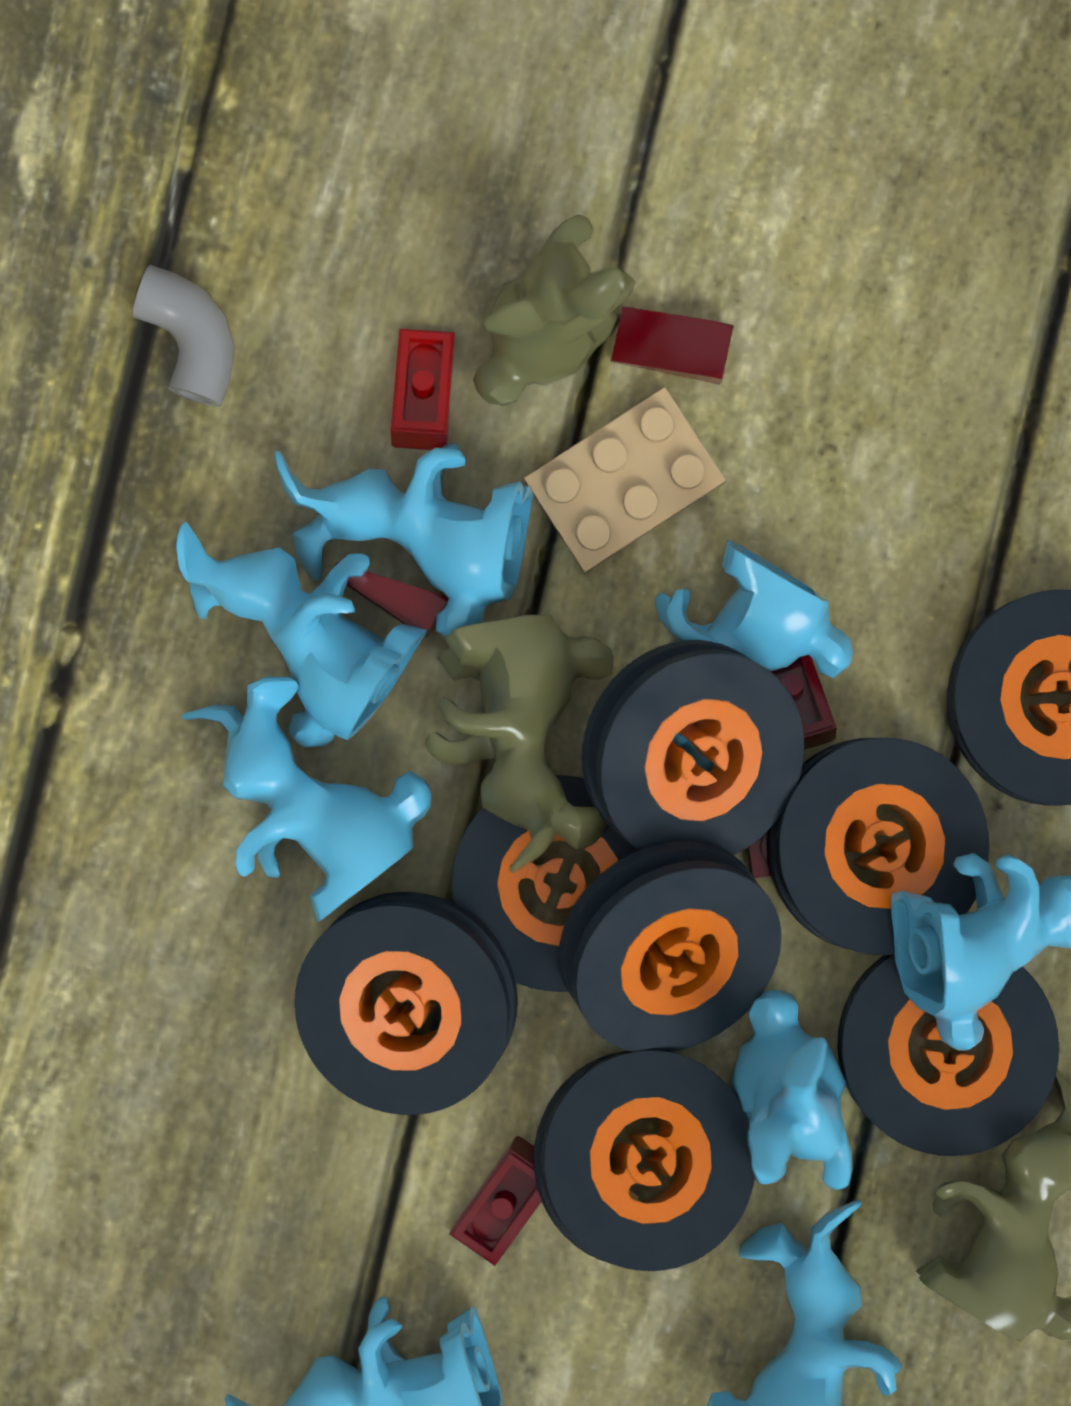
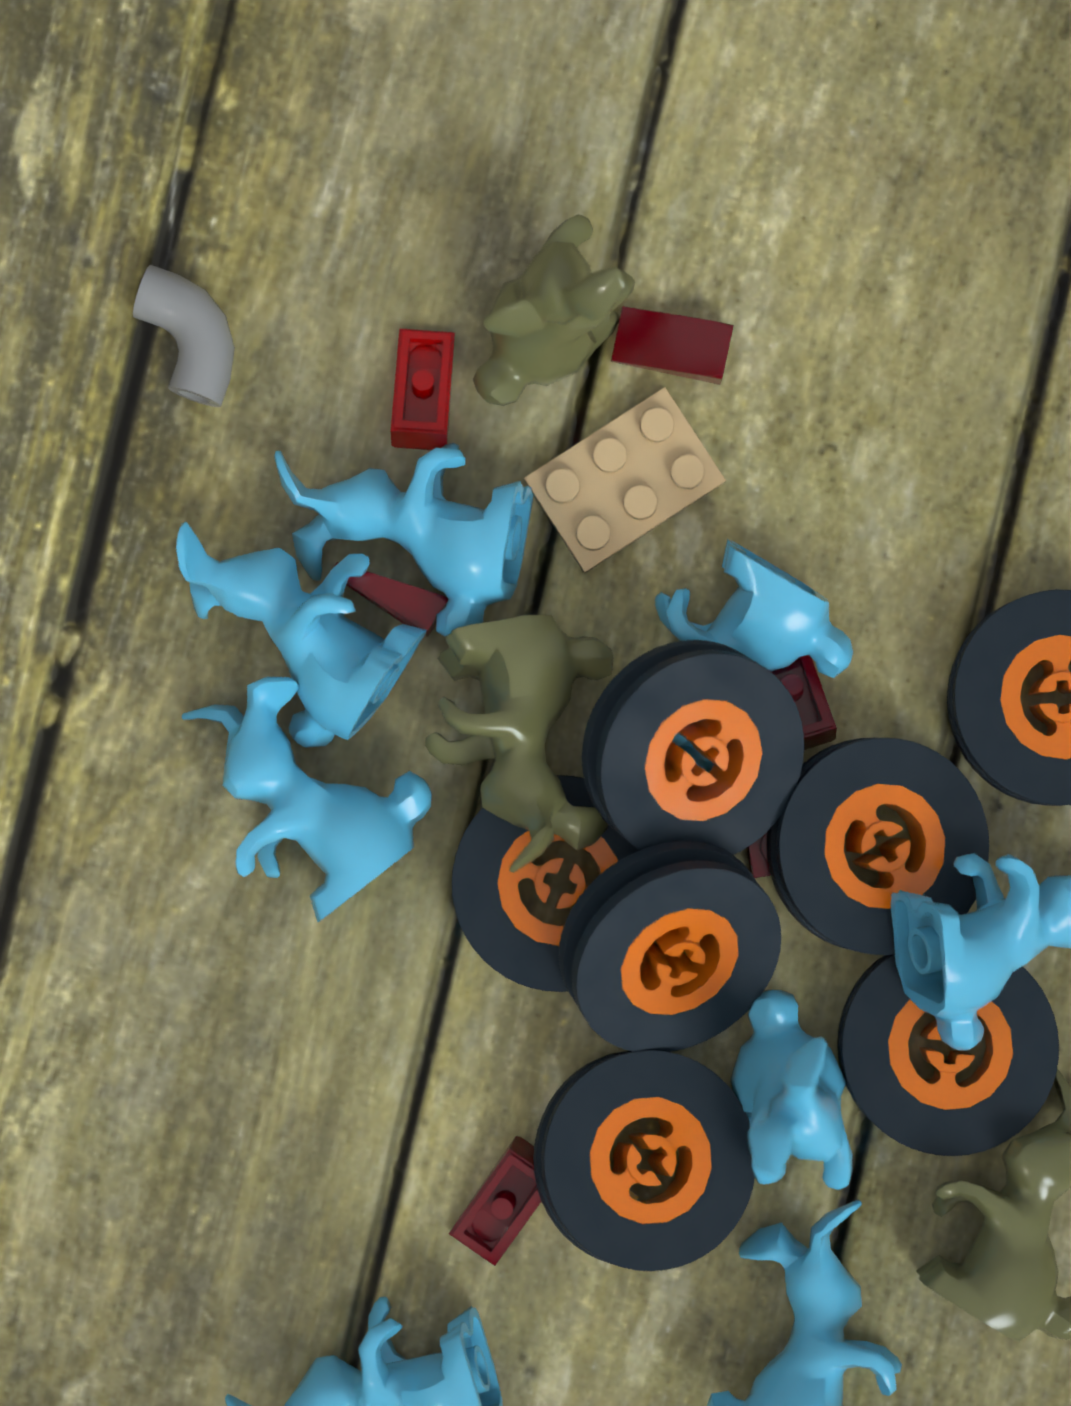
black wheel [294,892,518,1115] -> none

